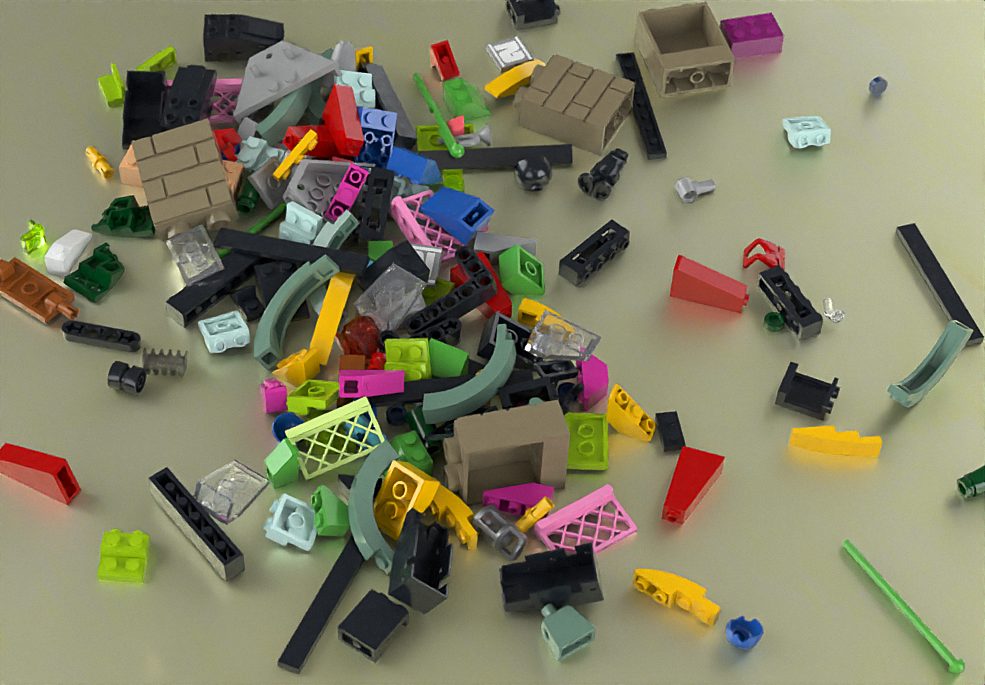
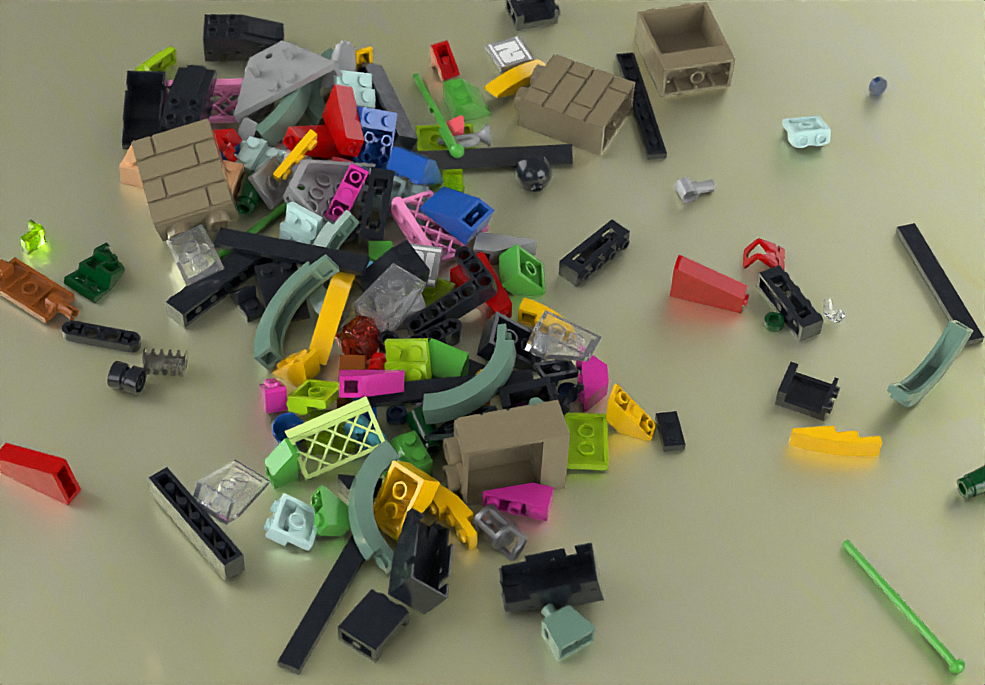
white slope [44,229,92,278] -> none
yellow pin [85,146,115,179] -> none
dark green slope [91,195,156,238] -> none
lime plate [97,529,151,583] -> none
lime panel [98,63,125,107] -> none
light aqua plate [198,311,251,353] -> none
yellow pin [514,496,554,533] -> none
bright pink fence [533,484,638,554] -> none
black piece [578,148,629,200] -> none
yellow slope [632,568,721,626] -> none
red slope [661,446,725,525] -> none
magenta brick [720,12,784,59] -> none
blue hair [725,616,764,649] -> none

